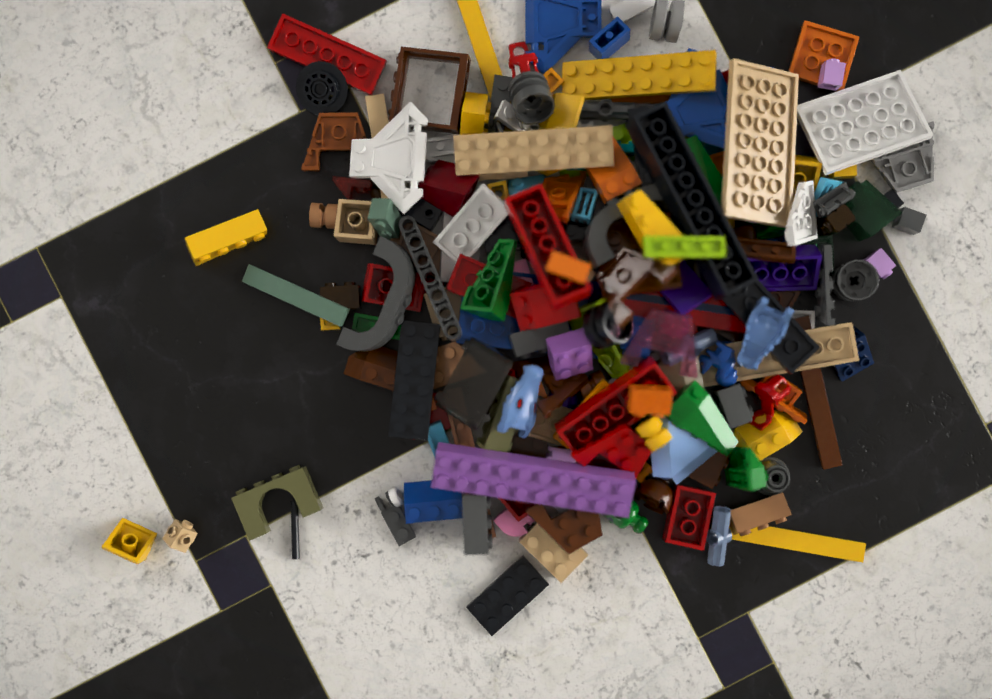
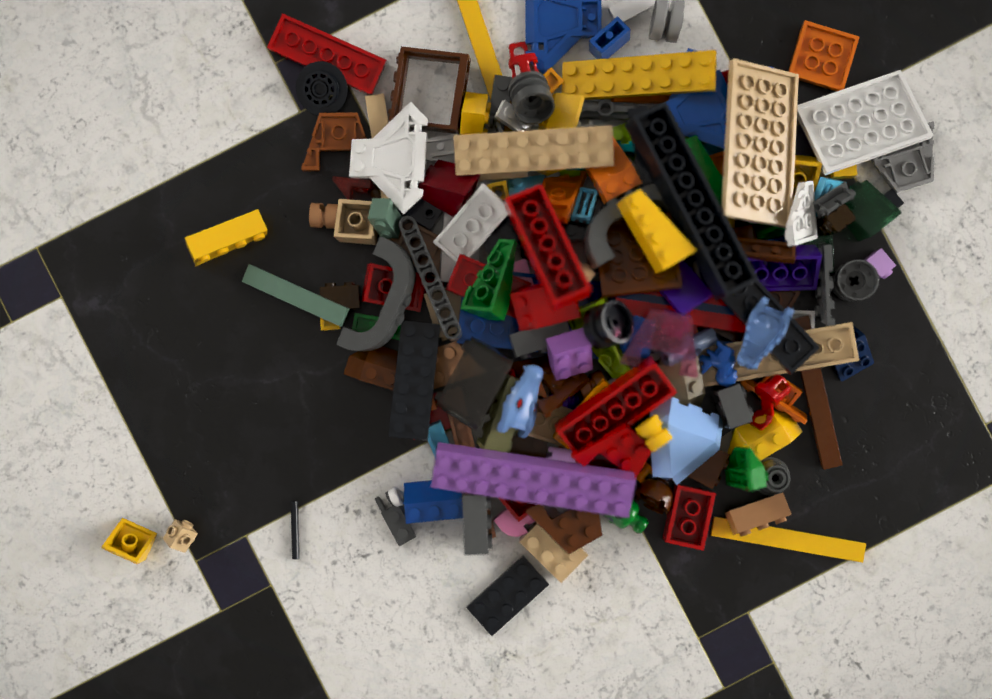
olive arch [231,465,323,541] -> none
orange tile [545,251,591,285] -> none
reddish brown wing [595,248,678,328] -> none
orange brick [627,384,673,418] -> none
lime plate [643,236,726,258] -> none
green wedge [665,380,738,456] -> none
sand blue piece [706,506,732,567] -> none
lavender brick [817,58,846,91] -> none
dark grey brick [892,207,927,235] -> none

